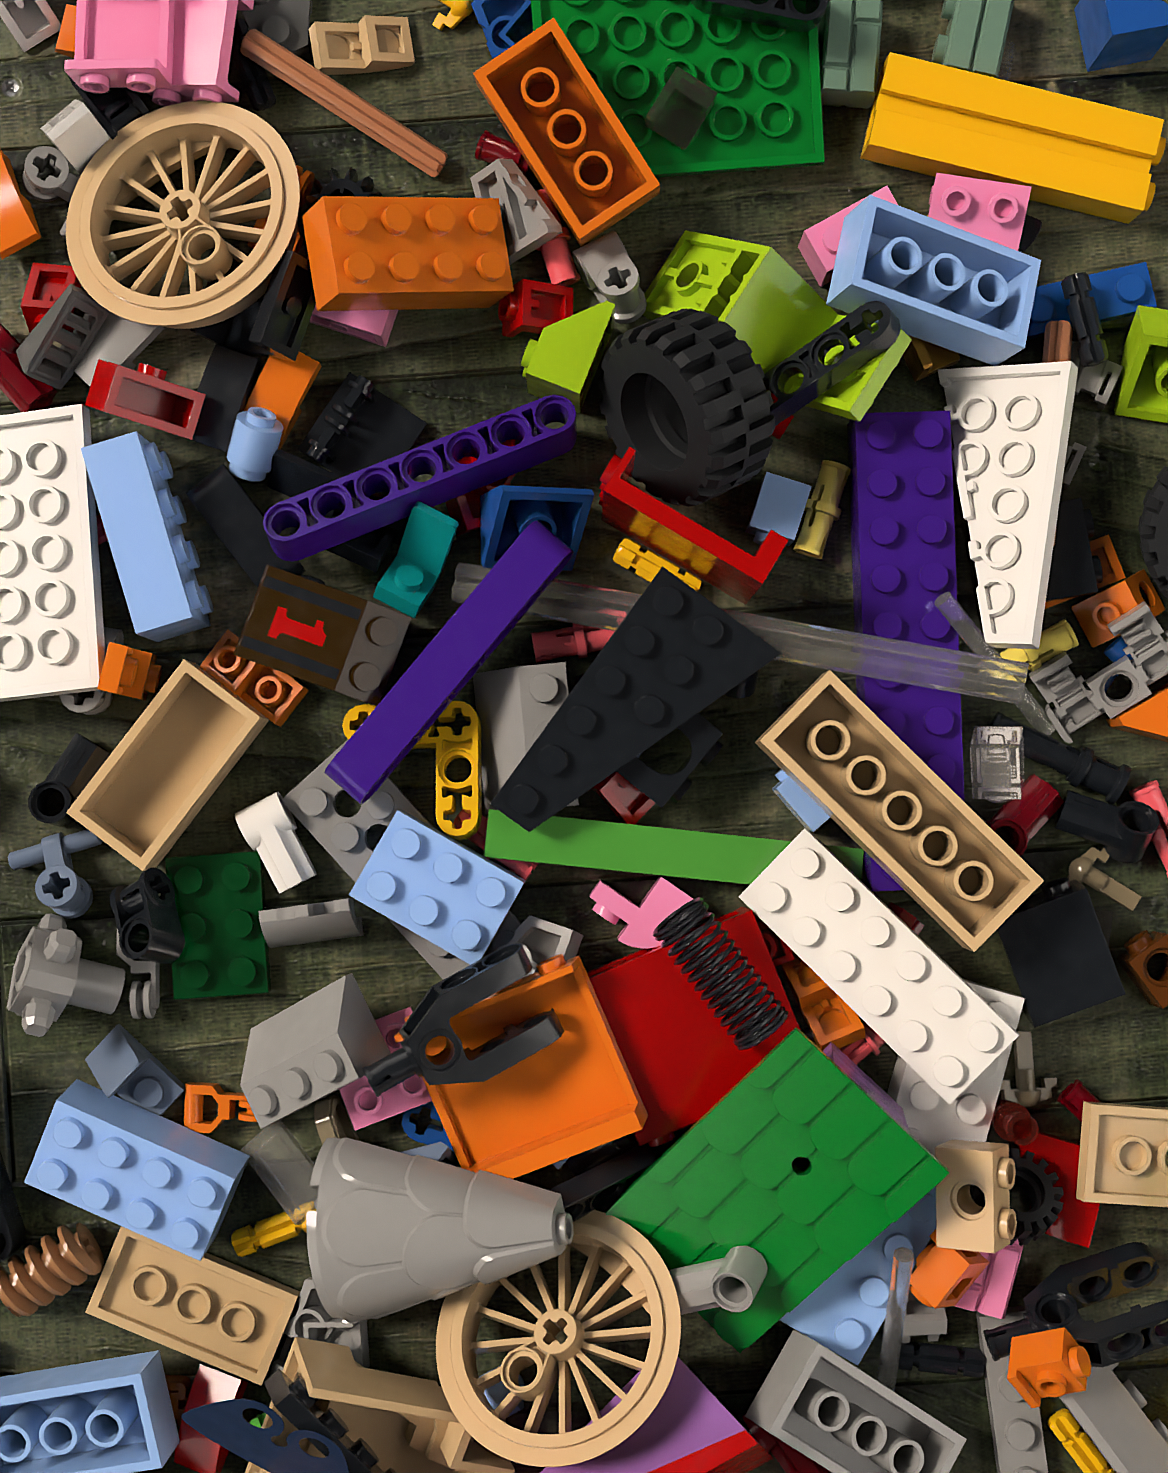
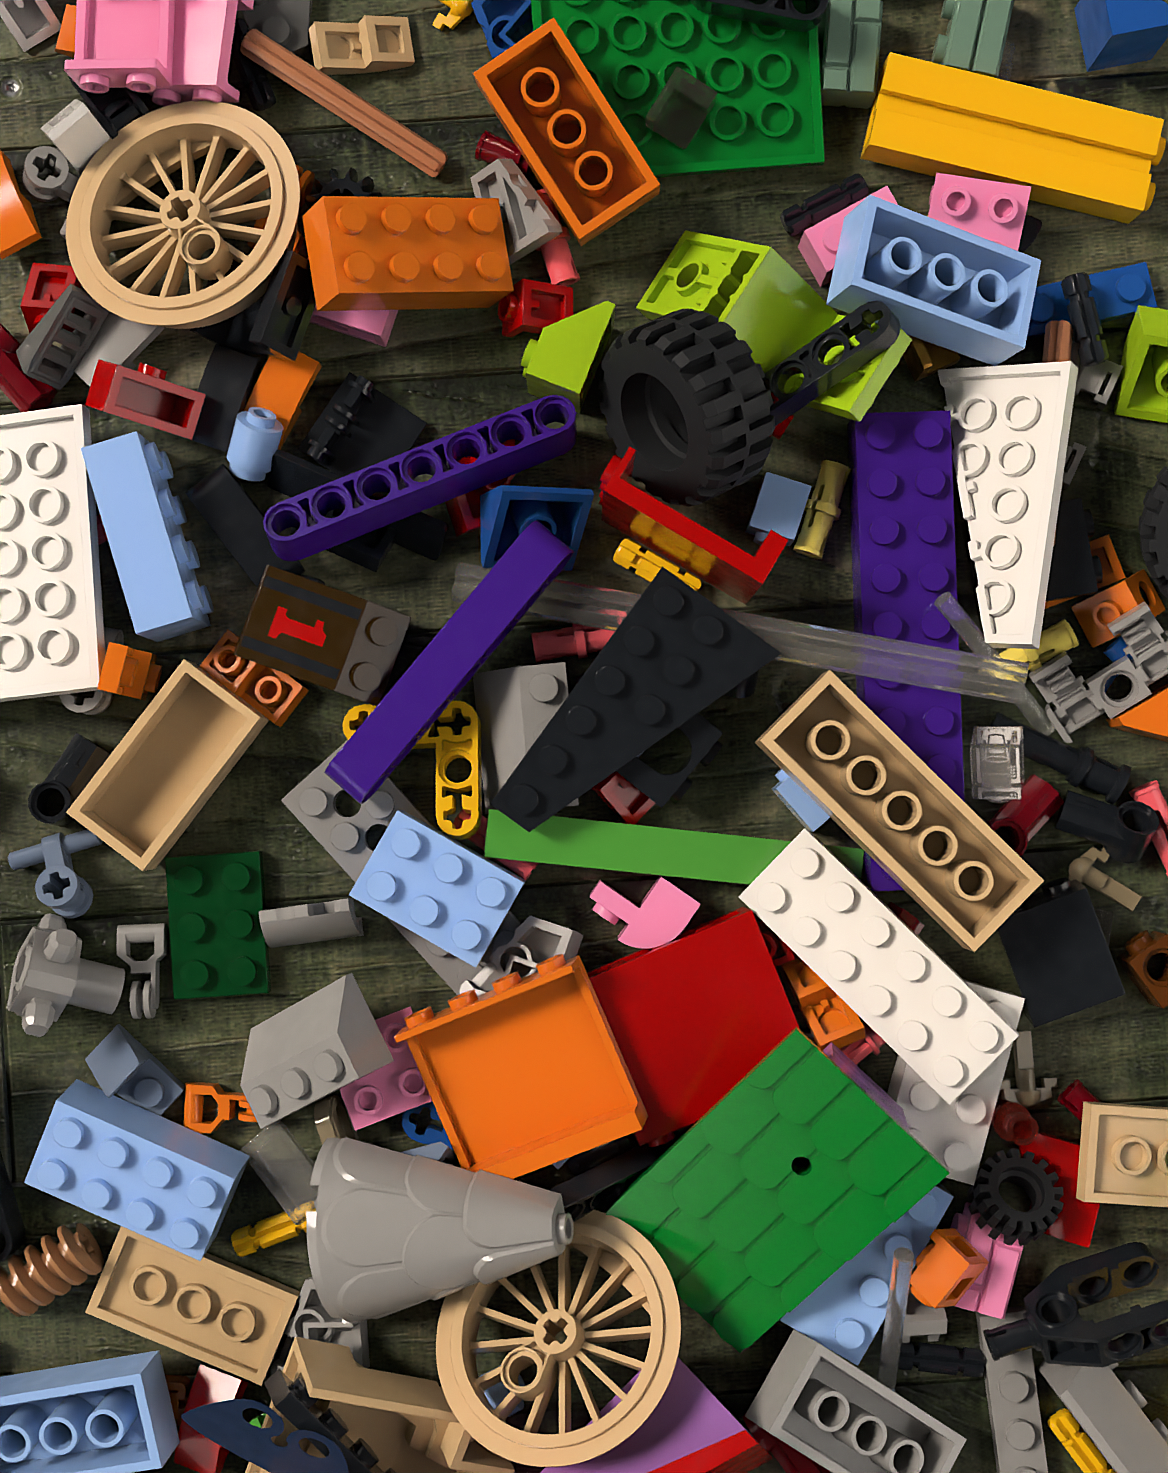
black piece [110,867,185,964] -> none
white piece [235,792,317,894] -> none
black piece [362,943,564,1097] -> none
teal bracket [373,502,459,619] -> none
light grey piece [571,230,647,324] -> none
black piece [652,897,789,1050] -> none
light grey piece [669,1246,768,1315] -> none
tan brick [935,1139,1017,1254] -> none
orange brick [1007,1327,1091,1408] -> none
none -> black axle [780,174,869,236]

